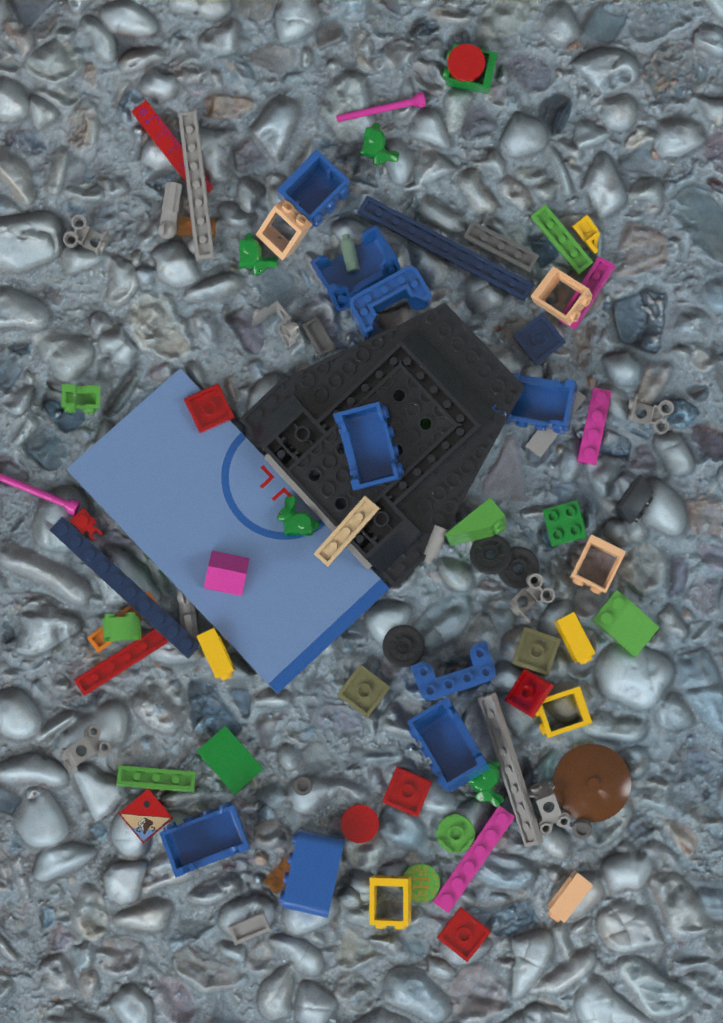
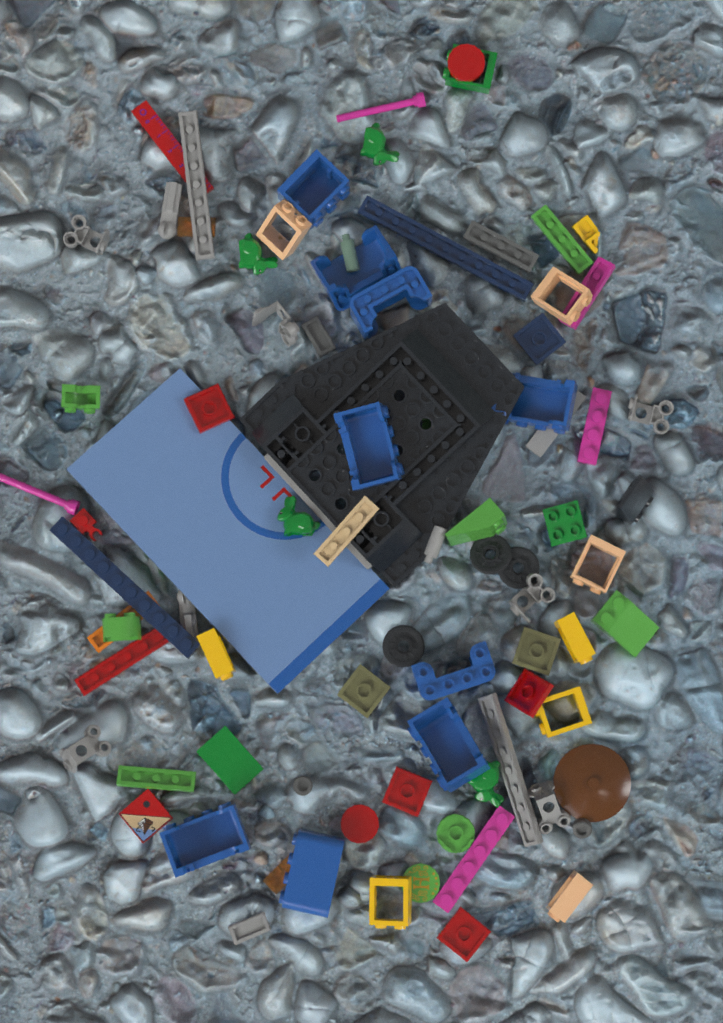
dark pink slope [204,550,250,596] -> none

